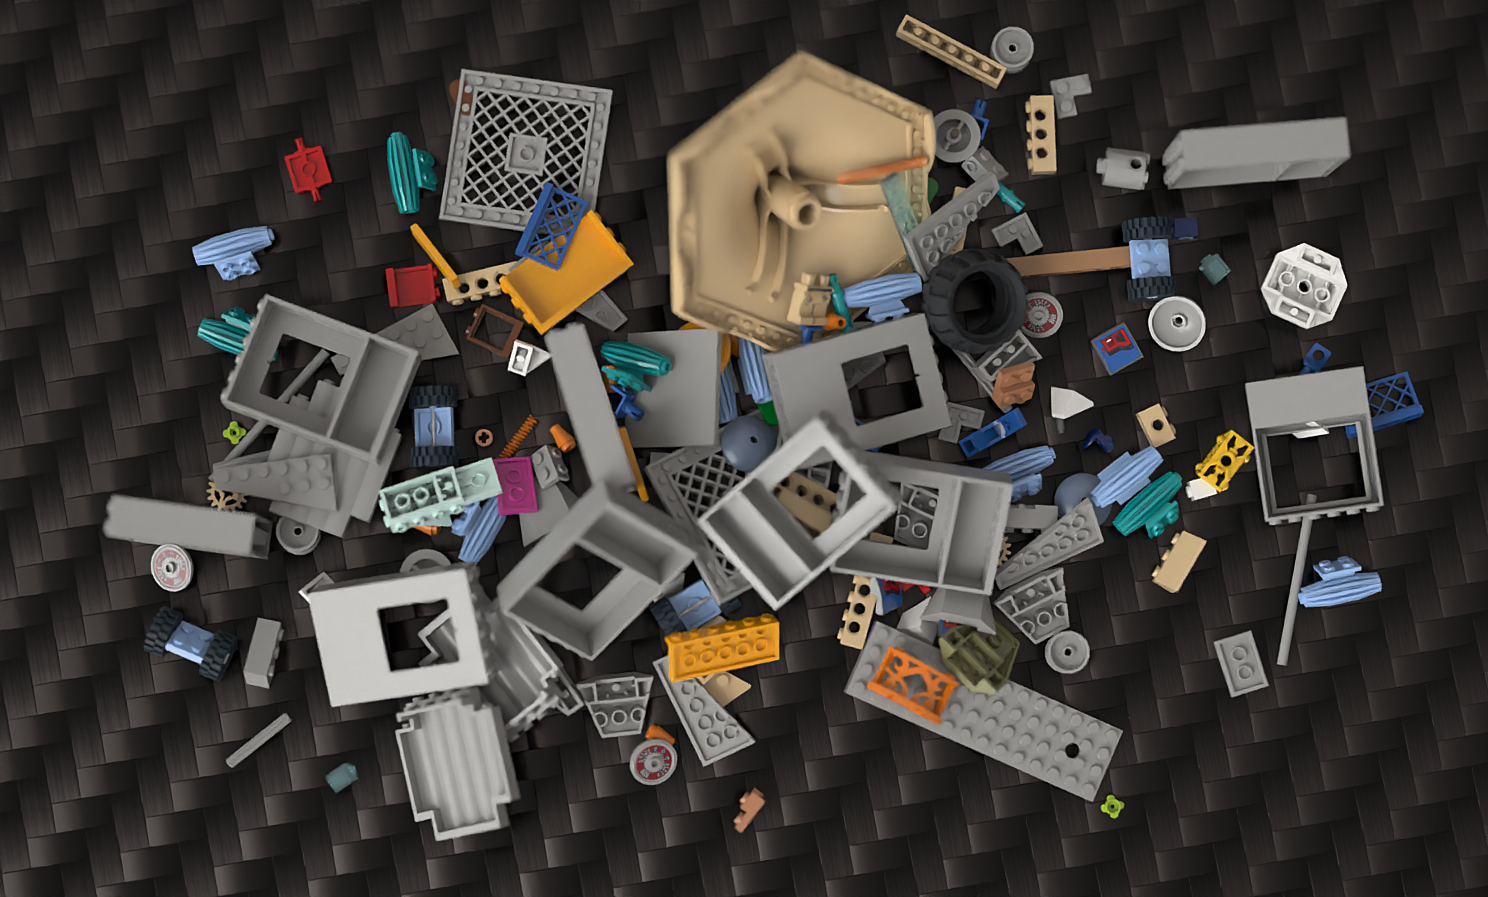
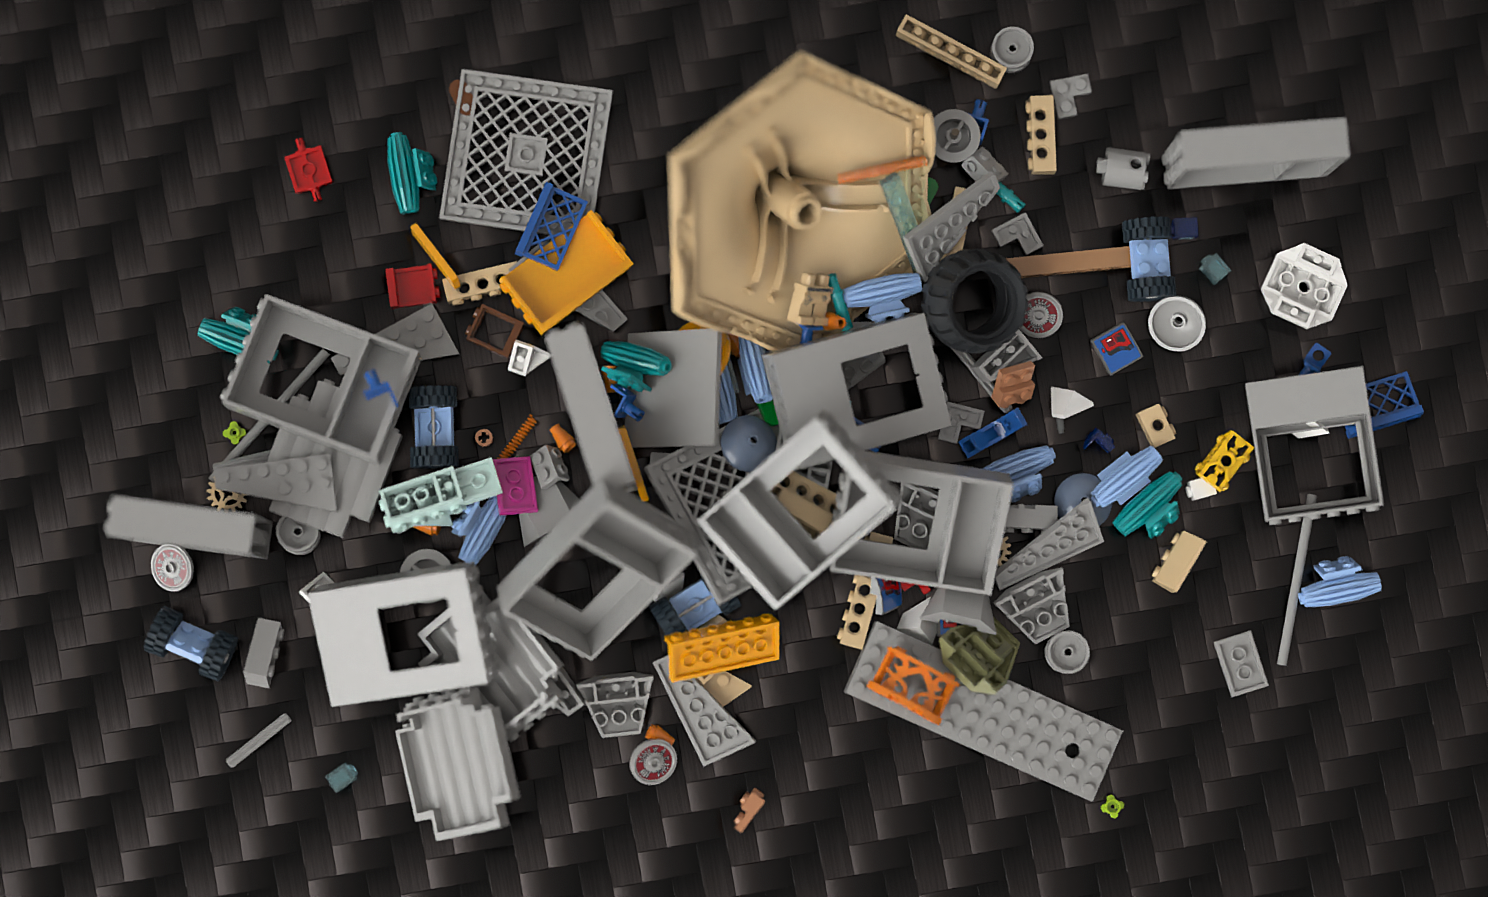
light blue plate [192,226,275,280] -> none
none -> blue bracket [363,369,399,407]

